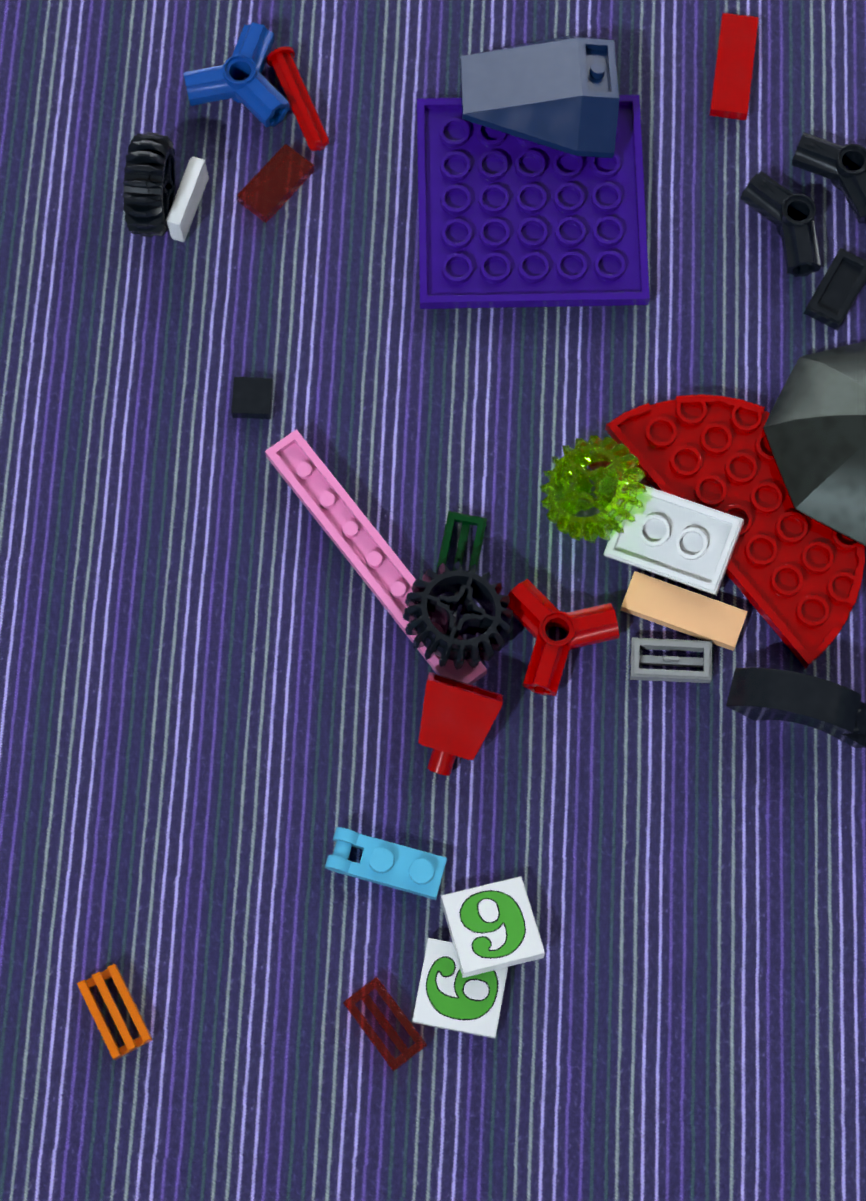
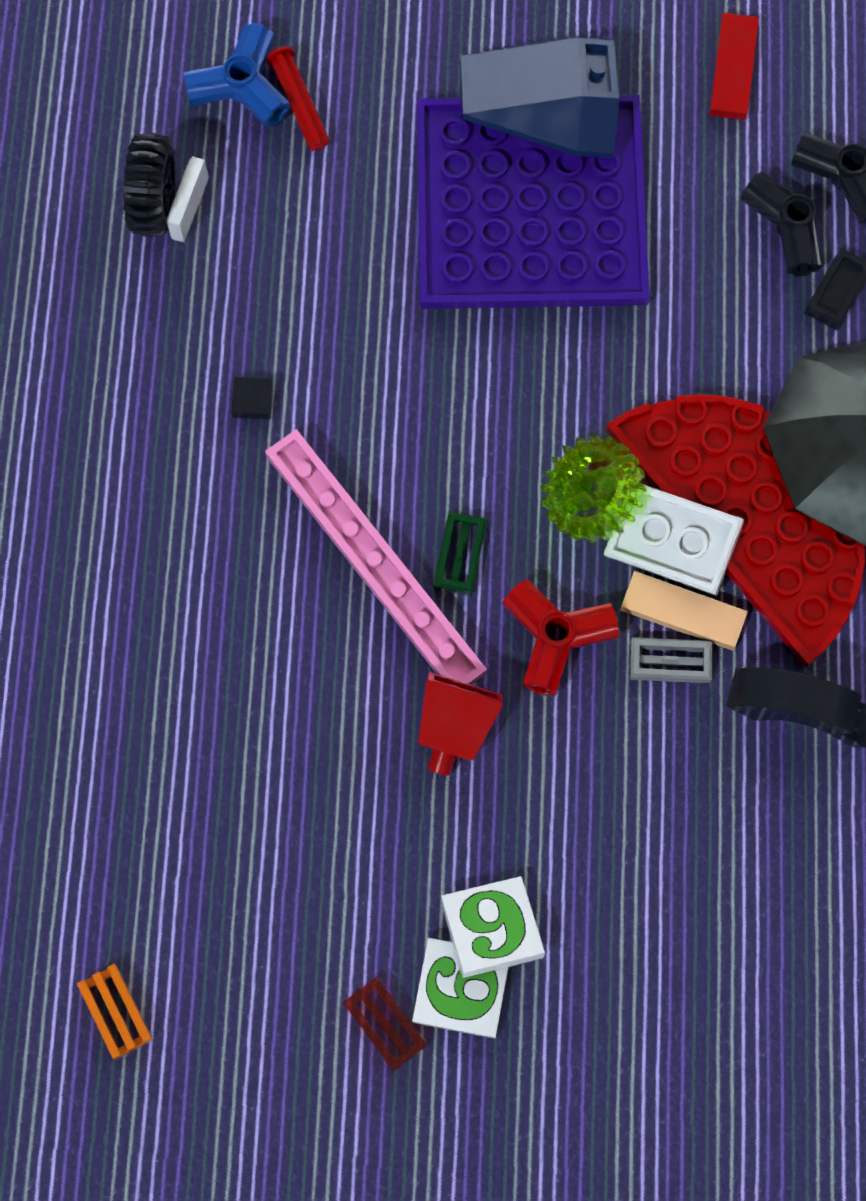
clear red tile [237,144,314,223] -> none
medium azure plate [325,827,447,900] -> none
black gear [403,561,513,670] -> none

